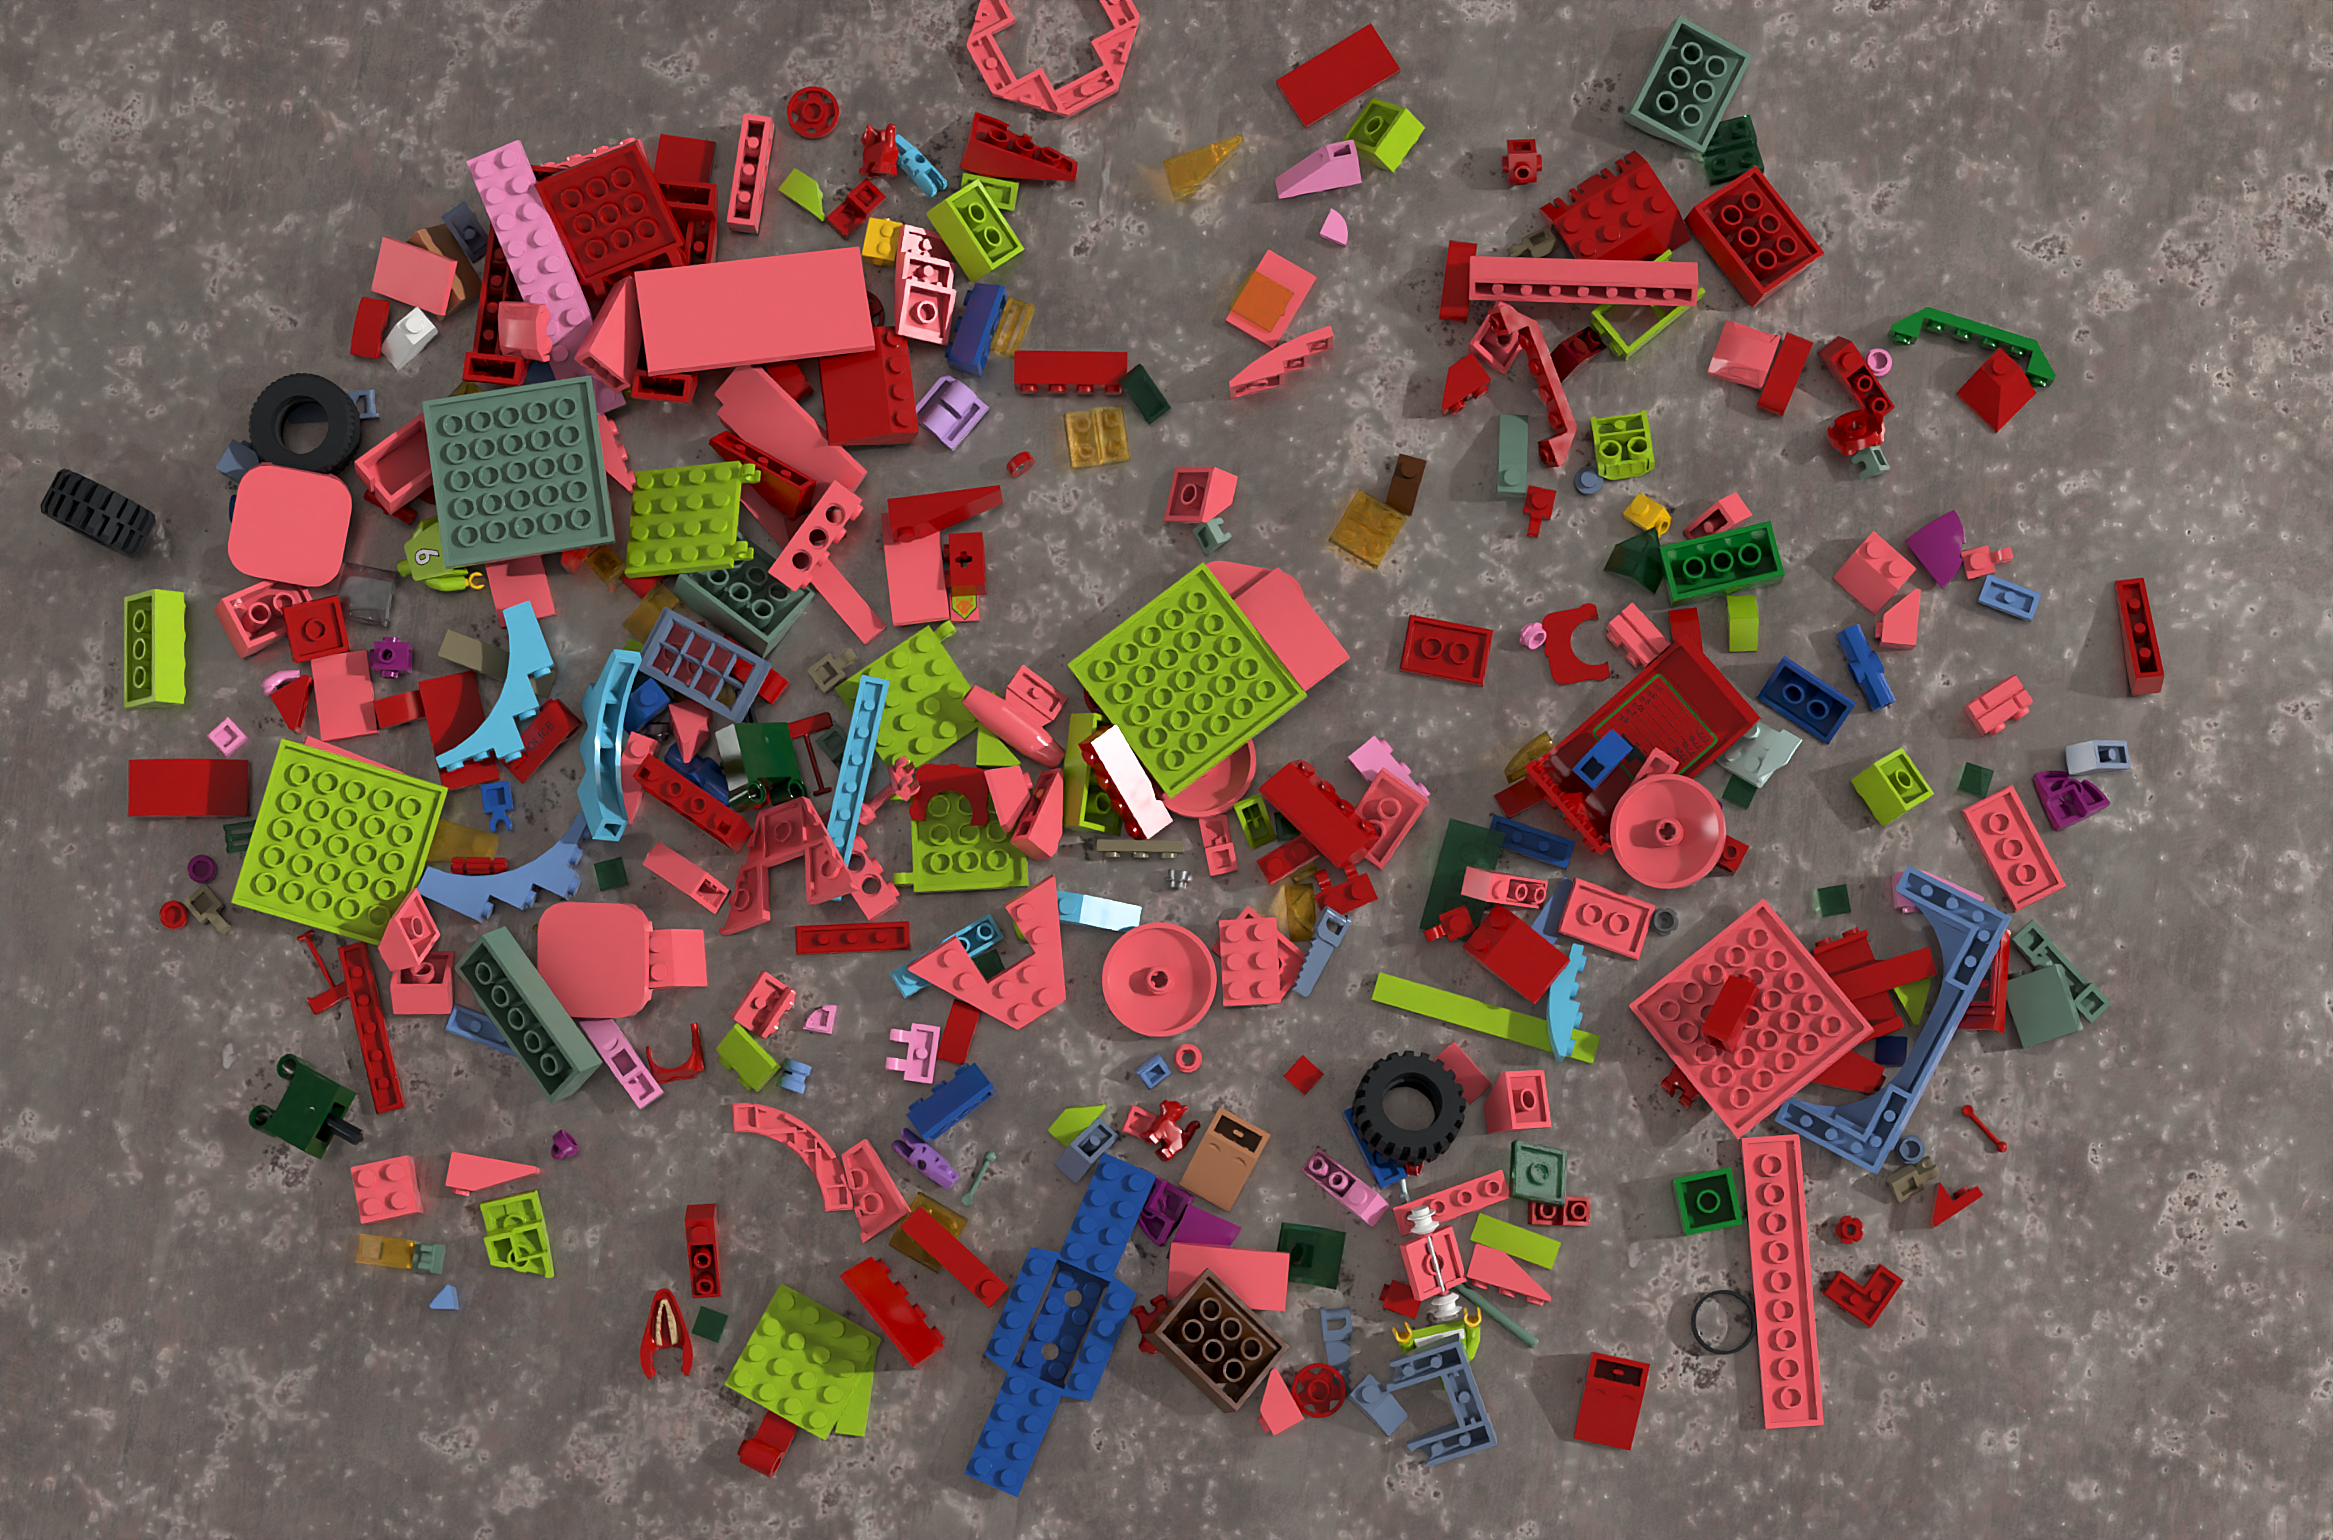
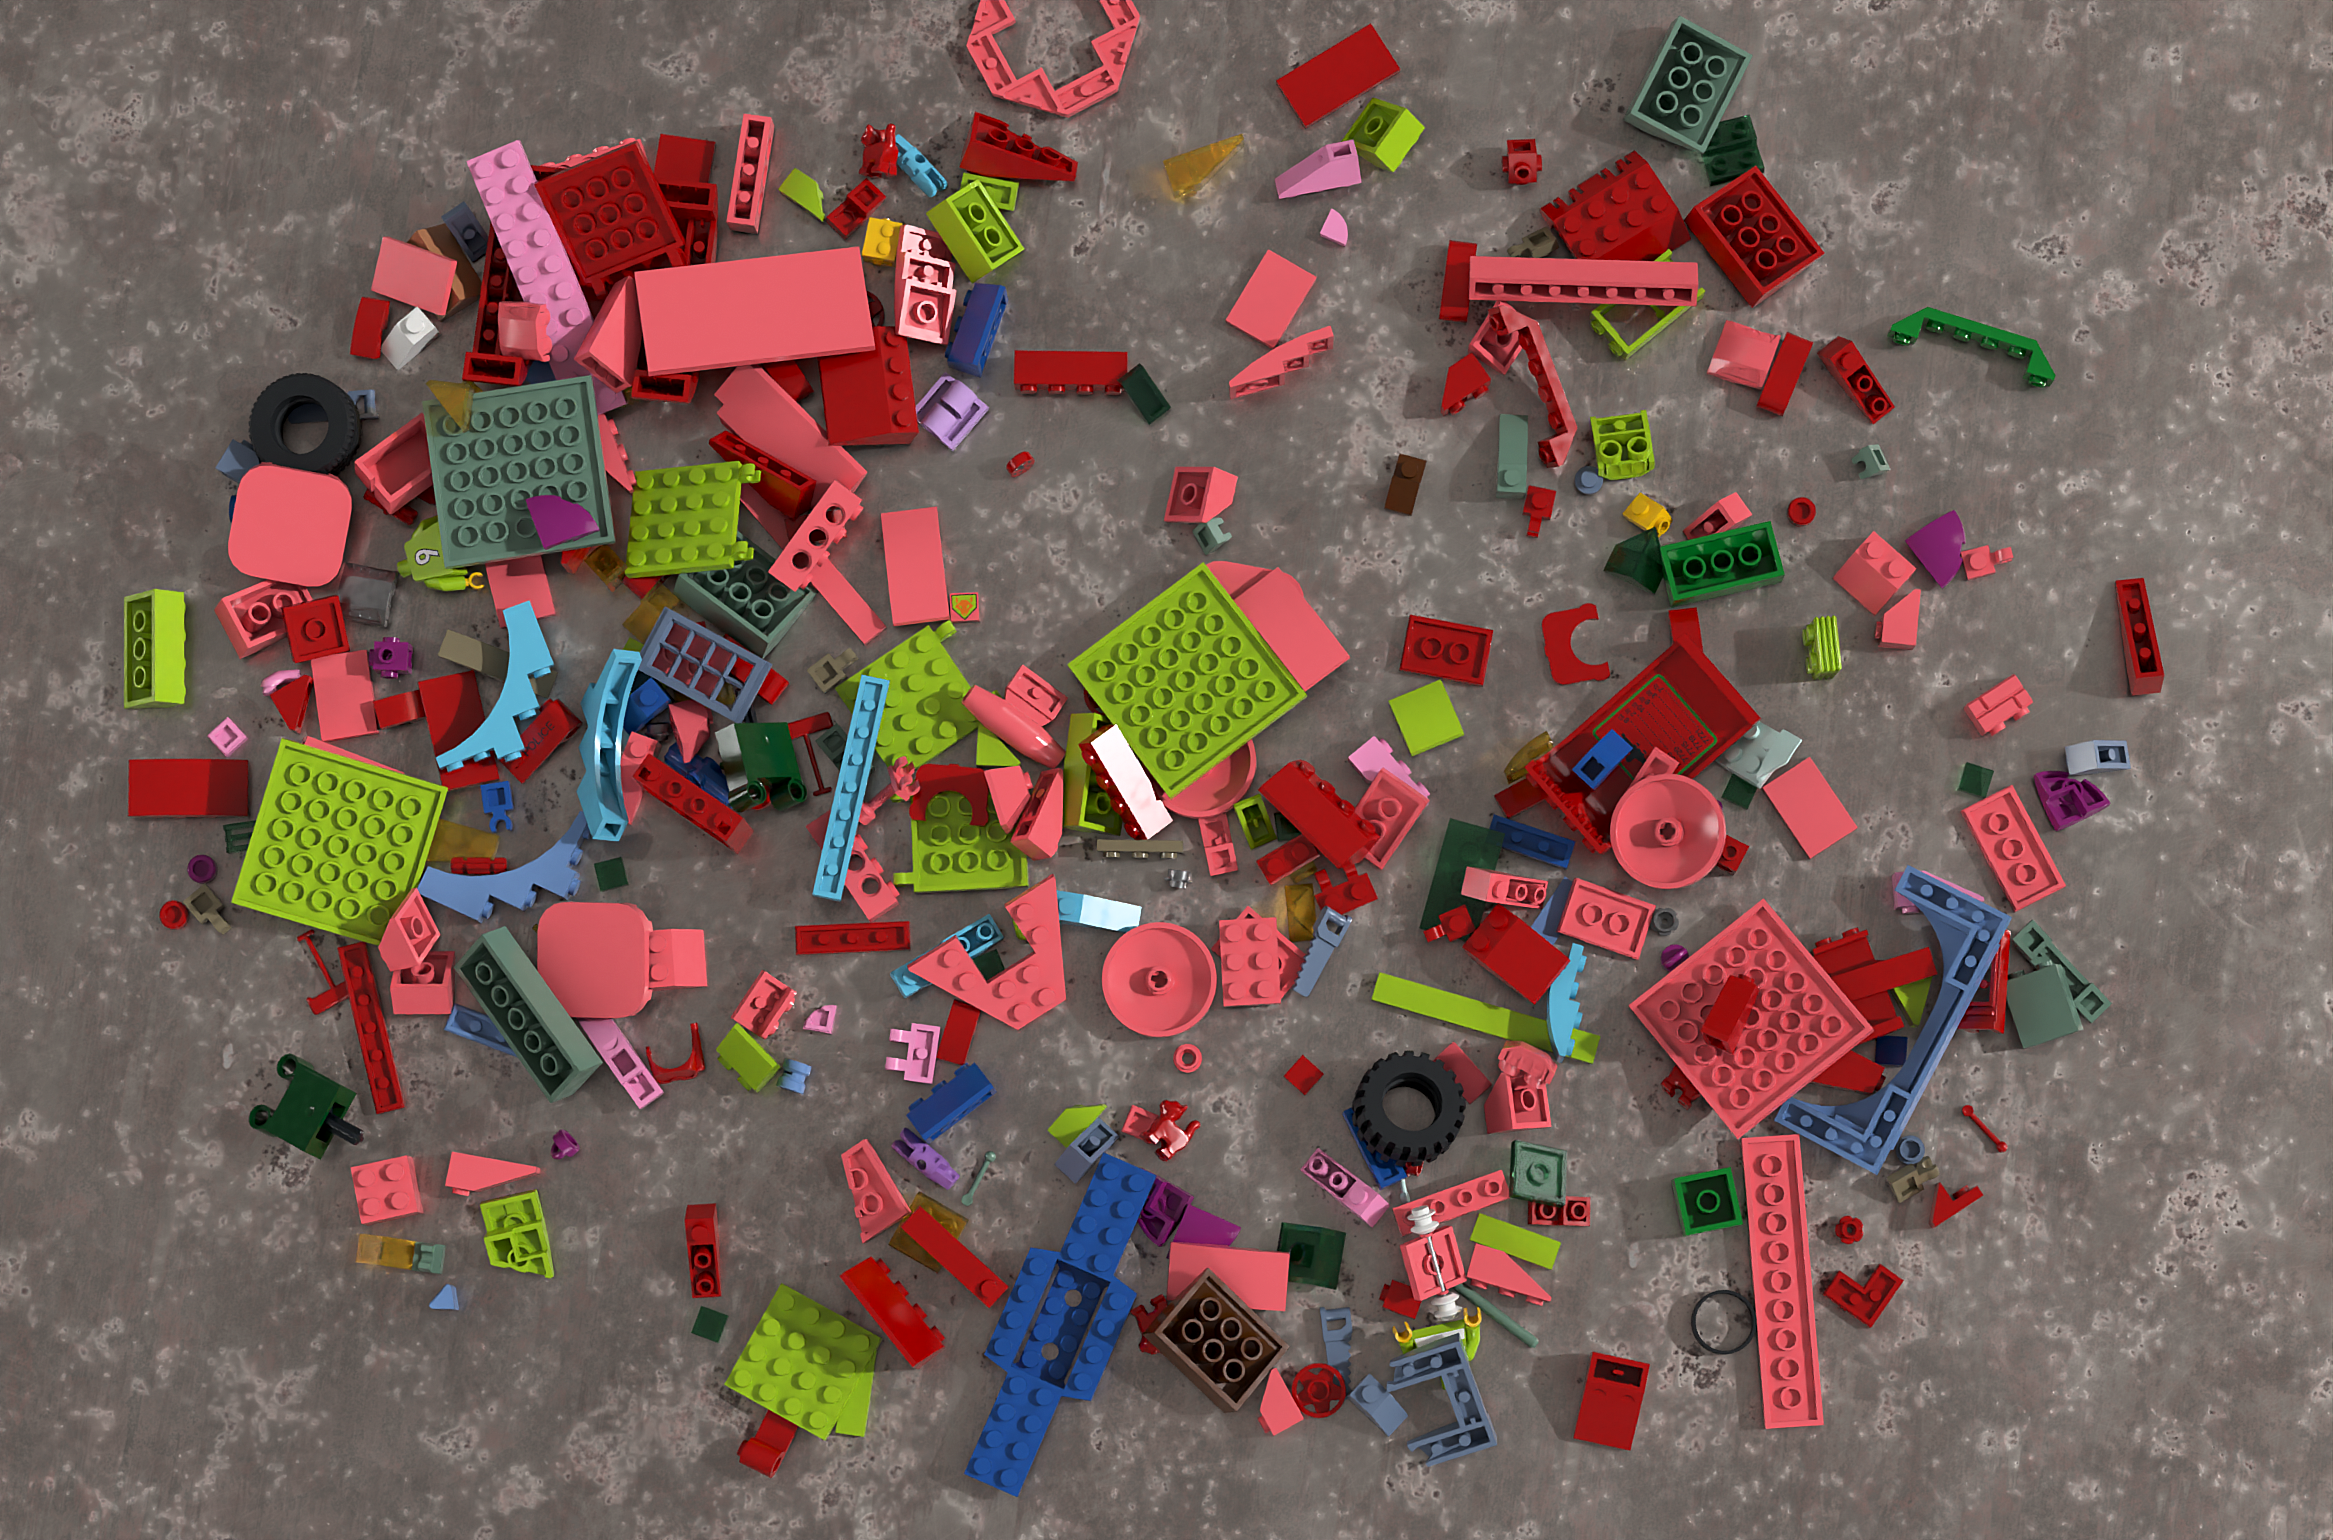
black tyre [40,469,156,558] -> none
red animal [639,1288,693,1380] -> none
coral slope [642,841,731,914] -> none
coral wing [719,796,859,936] -> none
coral tile [732,1103,854,1212] -> none
red wheel [787,86,840,139] -> none
red slope [887,485,1003,543] -> none
red brick [944,532,987,597] -> none
clear yellow tile [989,296,1036,359] -> none
clear yellow slope [1063,405,1130,470] -> none
medium blue slope [1134,1053,1172,1090] -> none
nougat slope [1179,1107,1271,1212] -> none
piece [1228,268,1294,333] -> none
clear yellow slope [1328,489,1408,570] -> none
bright pink plate [1520,622,1546,649] -> none
dark red slope [1550,326,1607,383] -> none
coral brick [1606,602,1671,670] -> none
lime slope [1726,595,1759,653] -> none
blue slope [1756,656,1856,745] -> none
clear green tile [1817,884,1851,918] -> none
red plate [1827,410,1886,456] -> none
blue piece [1836,624,1896,712] -> none
lime slope [1851,747,1934,827] -> none
bright pink plate [1864,348,1892,377] -> none
red slope [1956,348,2036,433] -> none
medium blue plate [1977,574,2042,622] -> none
none -> clear yellow slope [425,380,474,433]
none -> magenta brick [525,495,600,550]
none -> lime slope [1388,679,1464,756]
none -> coral slope [1497,1041,1558,1089]
none -> magenta tile [1660,944,1689,973]
none -> coral tile [1761,757,1858,860]
none -> red tile [1787,497,1816,527]
none -> lime brick [1802,615,1842,680]

